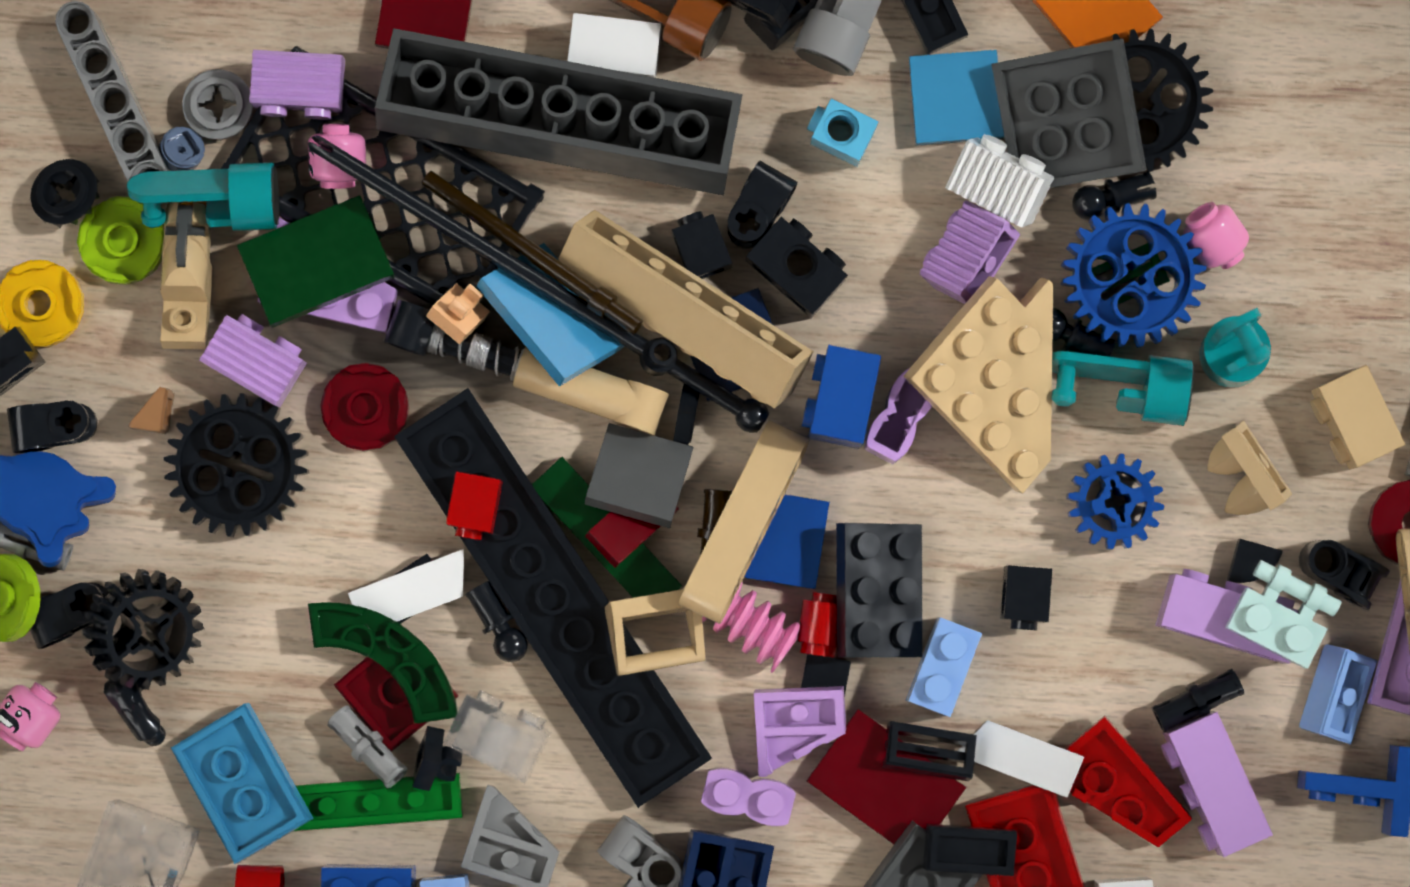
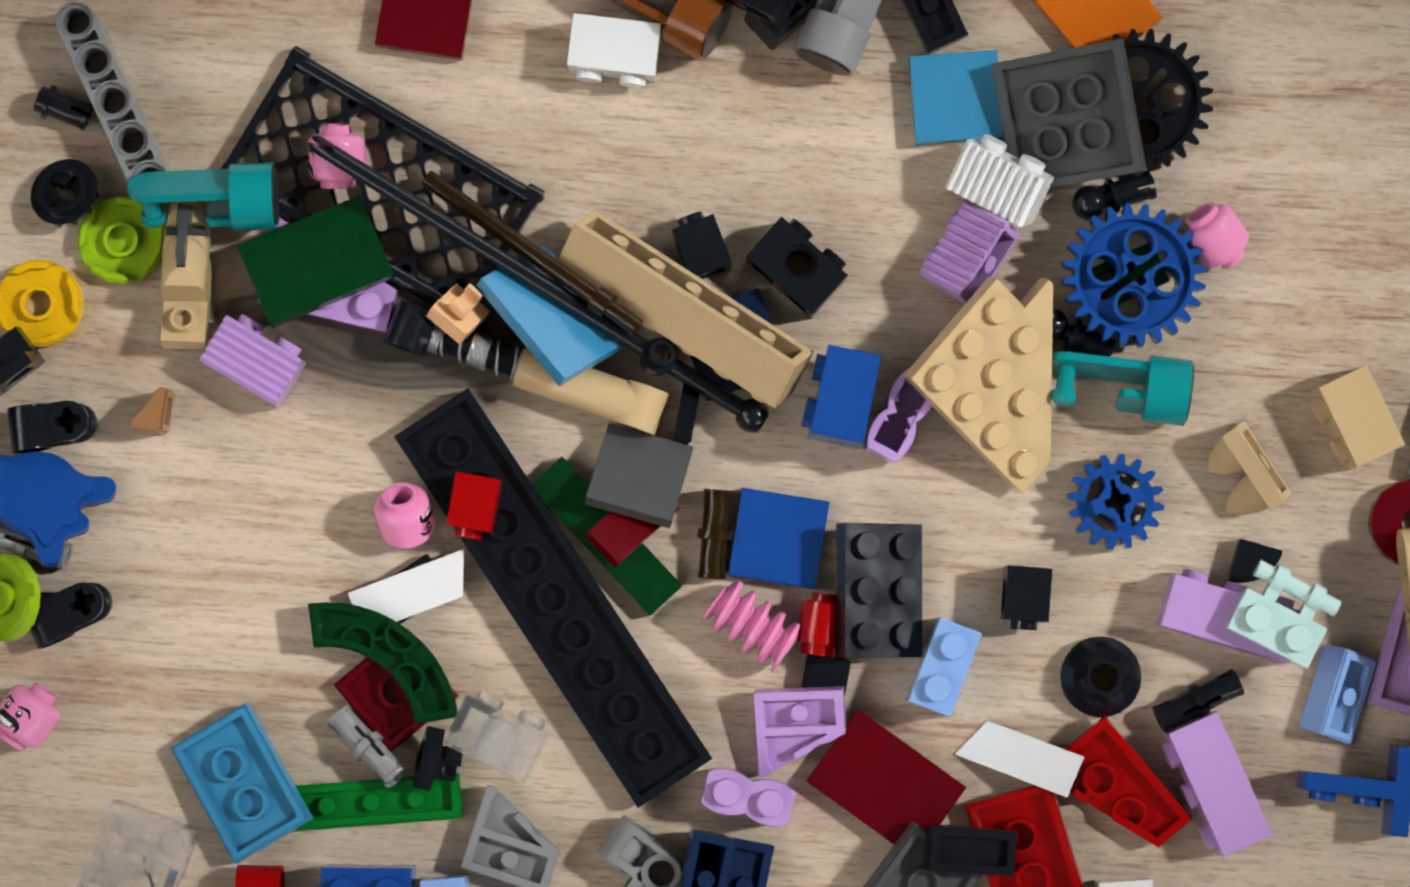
black gear [82,569,204,690] -> none
black piece [104,679,166,747] -> none
sand blue tile [159,127,205,171] -> none
black gear [164,393,310,537] -> none
light grey gear [182,69,253,141] -> none
lavender brick [249,50,345,120] -> none
dark red tile [320,363,410,452] -> none
dark grey brick [375,28,743,196] -> none
black pin [465,581,528,662] -> none
tan tile [604,589,705,676] -> none
tan beam [679,420,810,624] -> none
black piece [728,160,798,249] -> none
medium azure brick [807,98,879,167] -> none
black tile [882,721,977,782] -> none
teal piece [1199,308,1271,388] -> none
black piece [1299,540,1390,611] -> none
none -> black pin [34,85,93,131]
none -> bright pink head [374,482,436,549]
none -> black piece [1060,636,1141,717]

